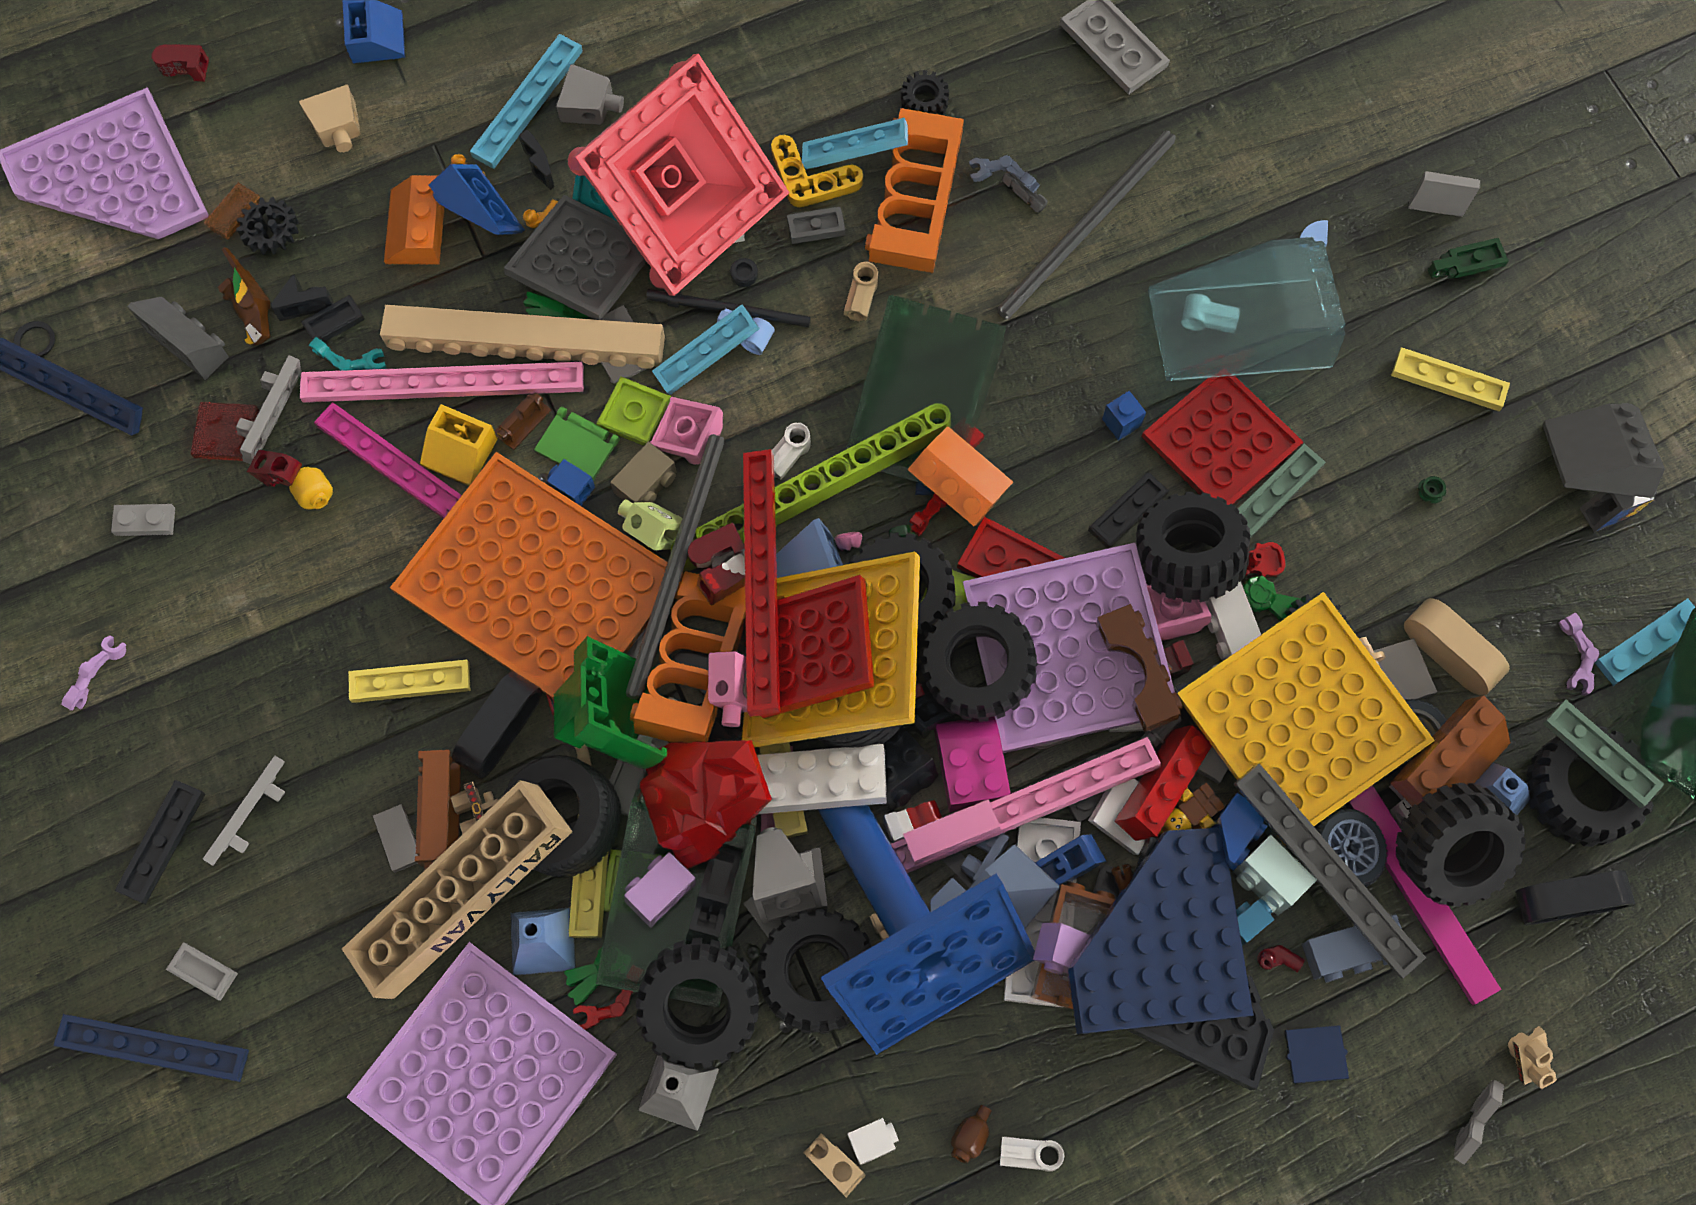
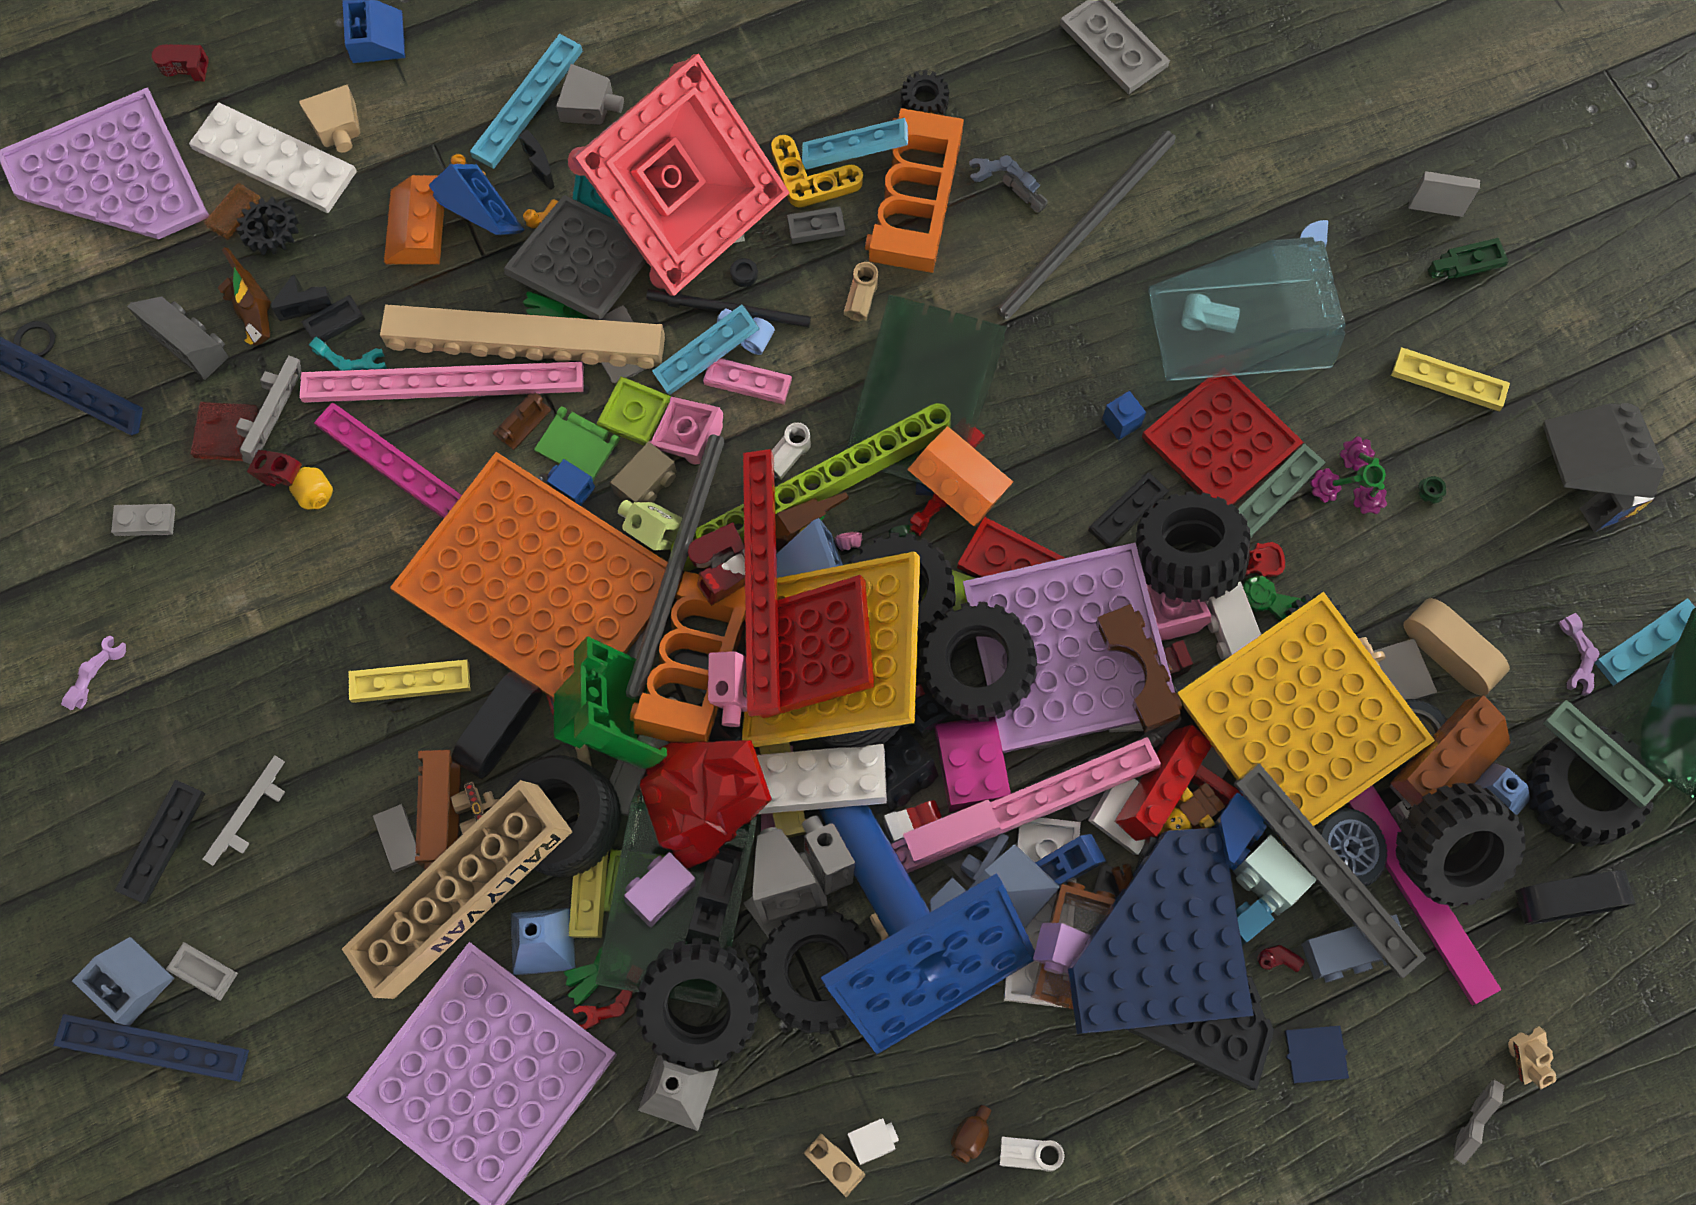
yellow slope [420,404,498,486] -> none
none -> sand blue slope [72,937,174,1026]
none -> white plate [189,102,357,213]
none -> bright pink tile [703,358,792,404]
none -> reddish brown animal [775,492,849,550]
none -> light grey torso [802,816,855,895]
none -> red tile [1191,765,1244,805]
none -> magenta plant [1310,436,1387,514]

